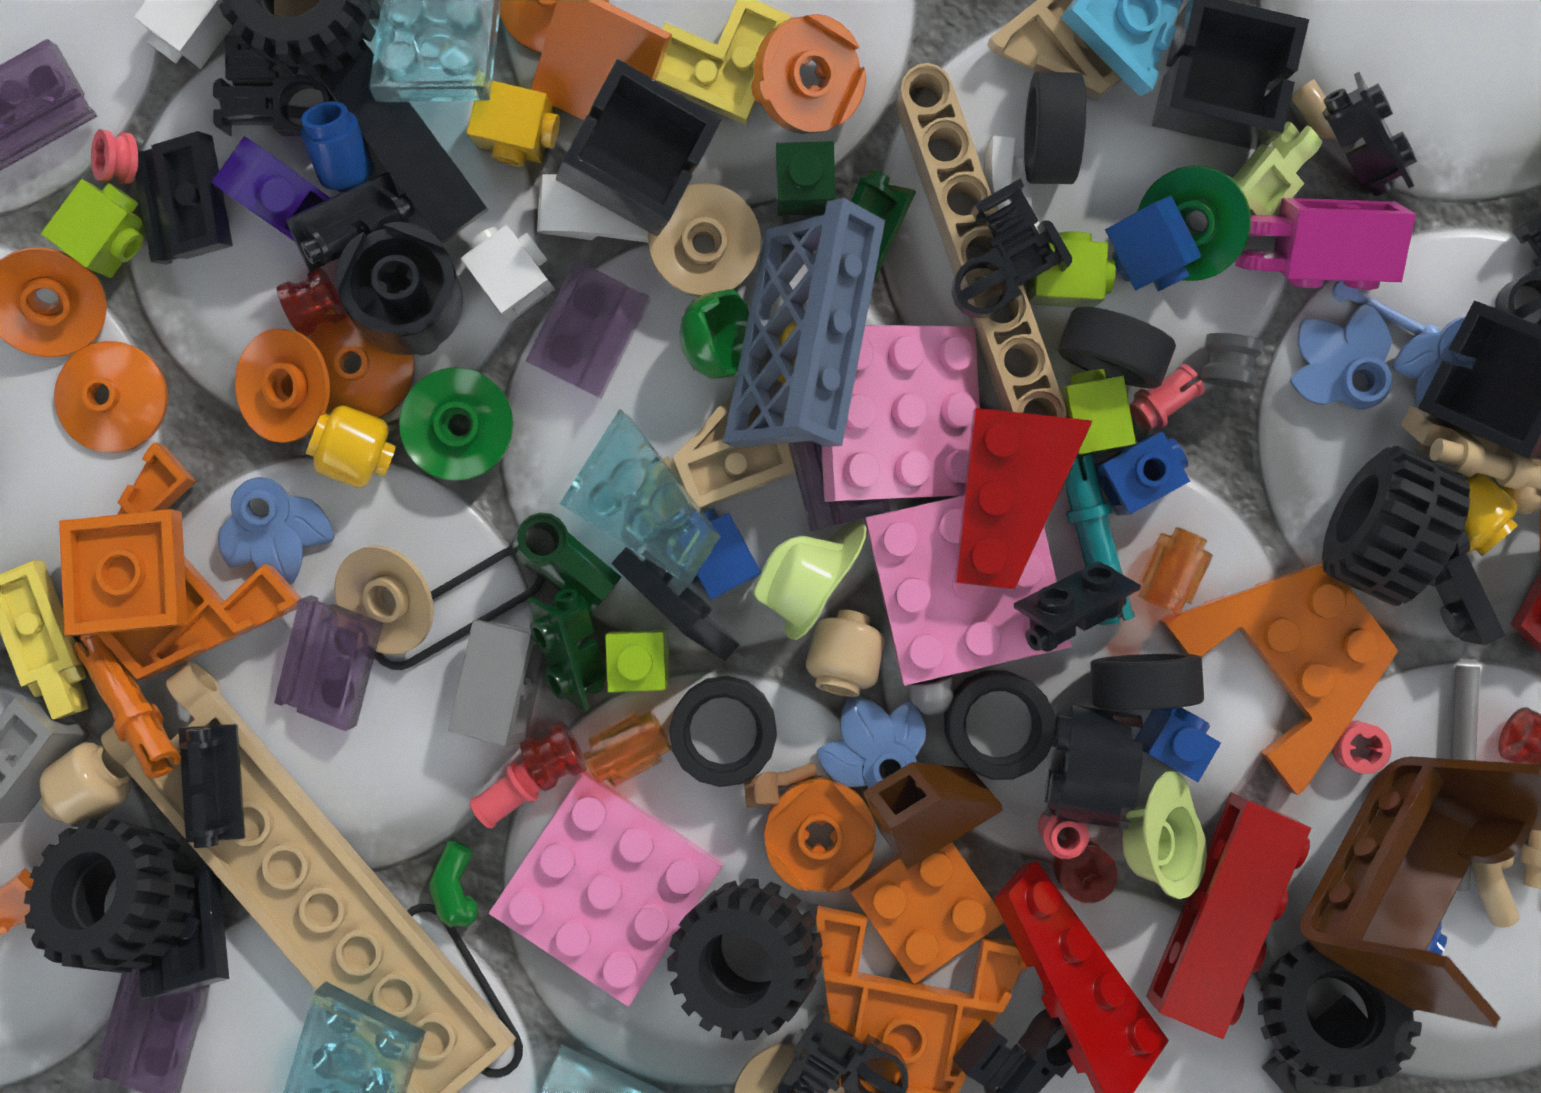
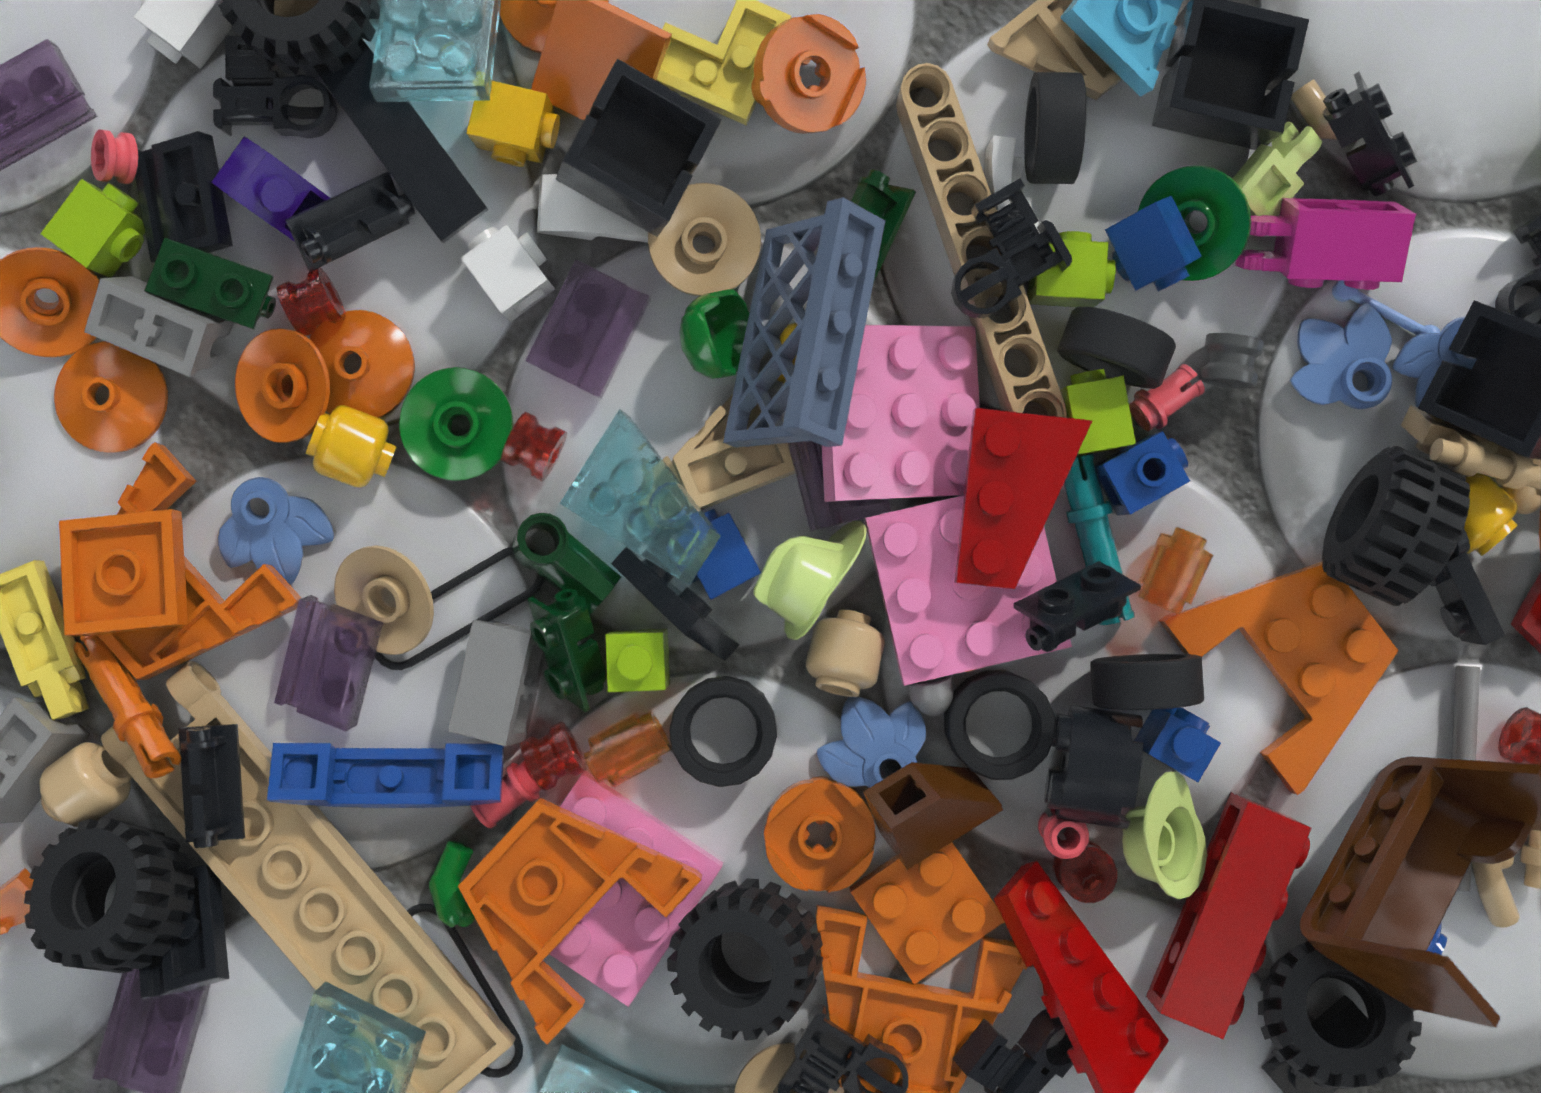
blue brick [300,101,374,192] -> none
black brick [335,222,463,356] -> none
medium nougat hand [744,763,817,808] -> none
dark green brick [776,141,836,216] -> none
coral bush [1331,721,1392,774] -> none
none -> light grey hinge [84,276,233,377]
none -> dark green hinge [144,238,276,330]
none -> blue slope [267,743,504,808]
none -> orange wing [458,798,702,1045]
none -> clear red wheel [501,411,567,481]

